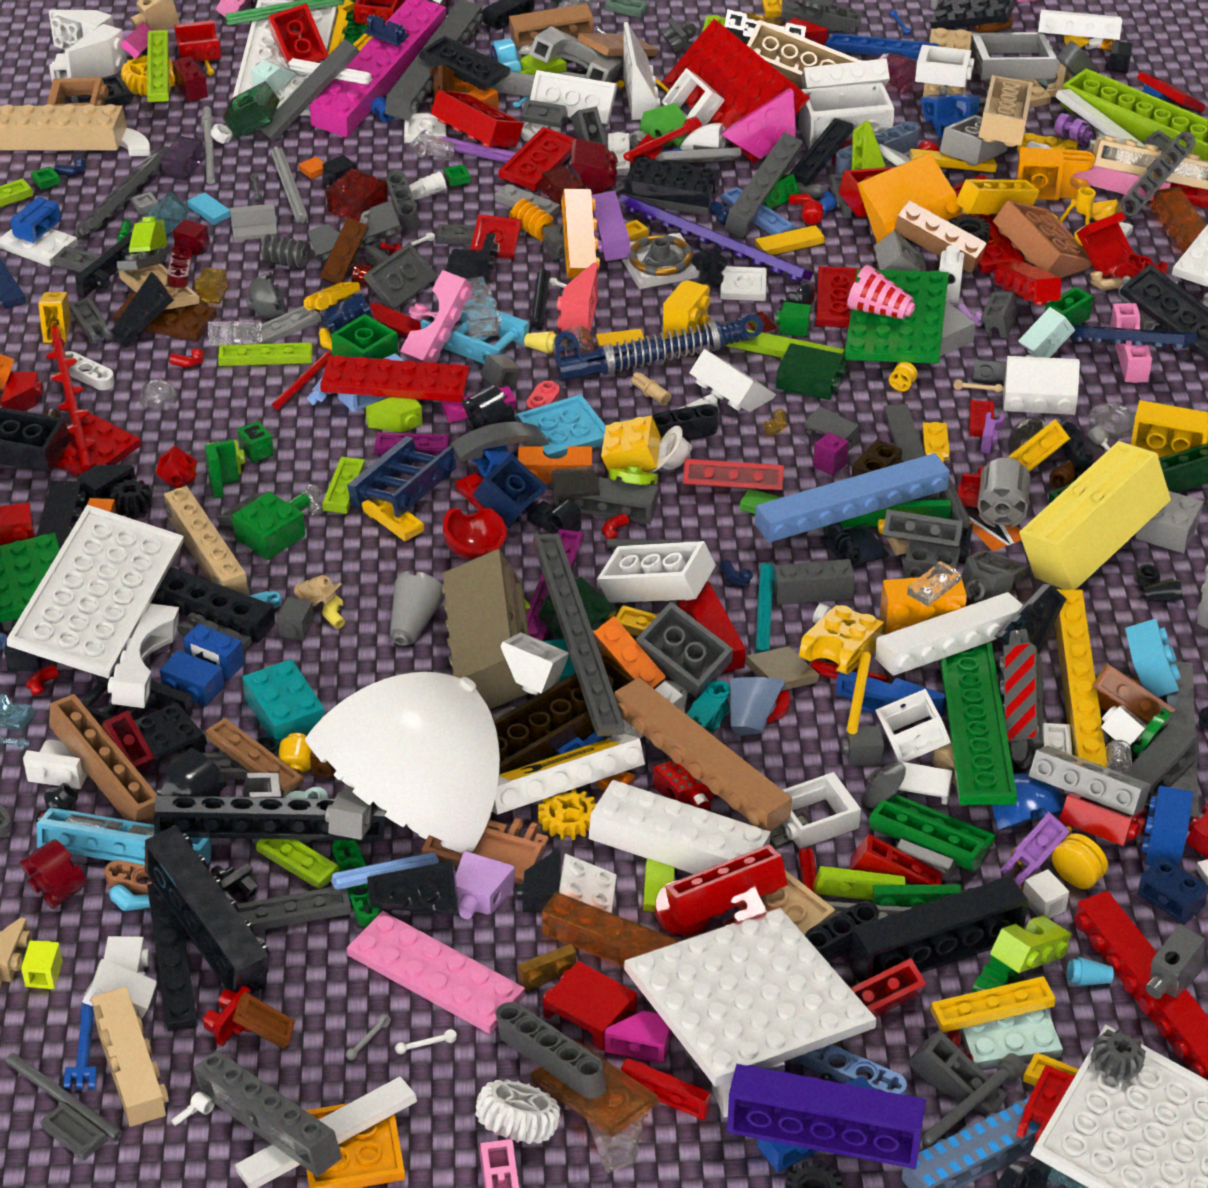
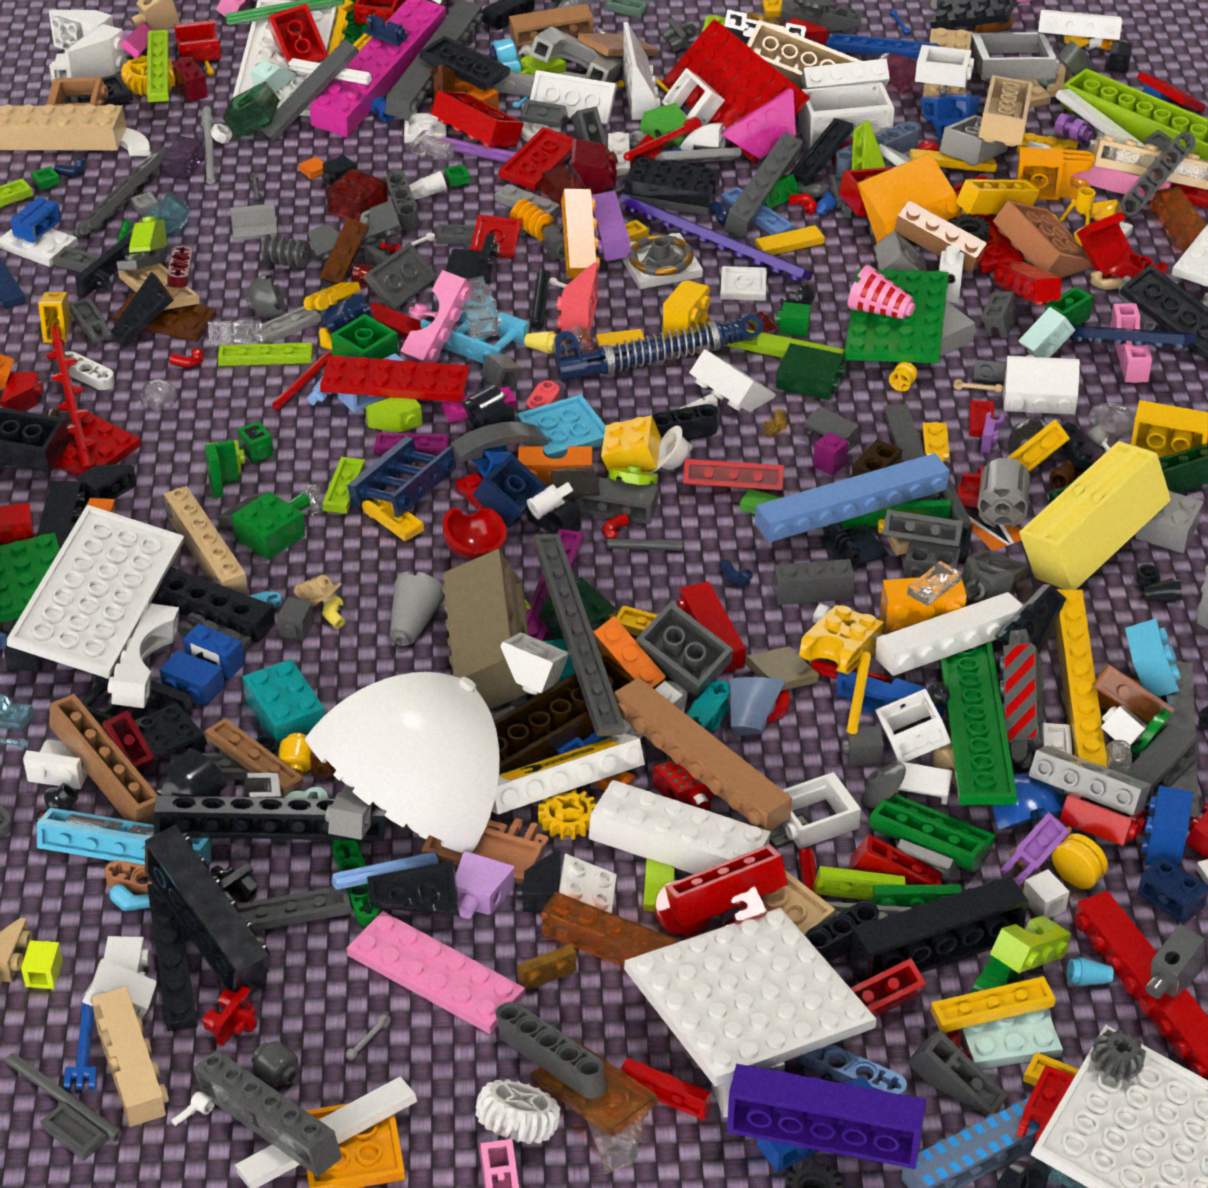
dark red brick [19,839,87,909] -> none
red arm [26,665,59,696] -> none
black gear [110,478,152,518] -> none
red brick [156,445,197,489] -> none
dark red brick [173,219,210,255] -> none
medium azure tile [187,192,231,225] -> none
clear yellow brick [194,268,228,304] -> none
dark orange tile [233,992,295,1049] -> none
lime plate [256,839,339,889] -> none
light grey axle [271,146,308,224] -> none
white hinge [395,1029,457,1054] -> none
red panel [542,961,637,1051] -> none
white brick [597,541,716,603] -> none
dark pink slope [605,1011,673,1064] -> none
tan axle [631,372,672,406] -> none
black hips [691,244,728,288] -> none
teal axle [755,563,774,654] -> none
red piece [801,200,824,225] -> none
red tile [816,266,863,328] -> none
dark grey piece [922,1053,1026,1145] -> none
lavender arm [957,304,984,327] -> none
none -> dark grey head [251,1041,298,1087]
none -> white hinge [527,482,573,519]
none -> black hinge [927,682,950,707]

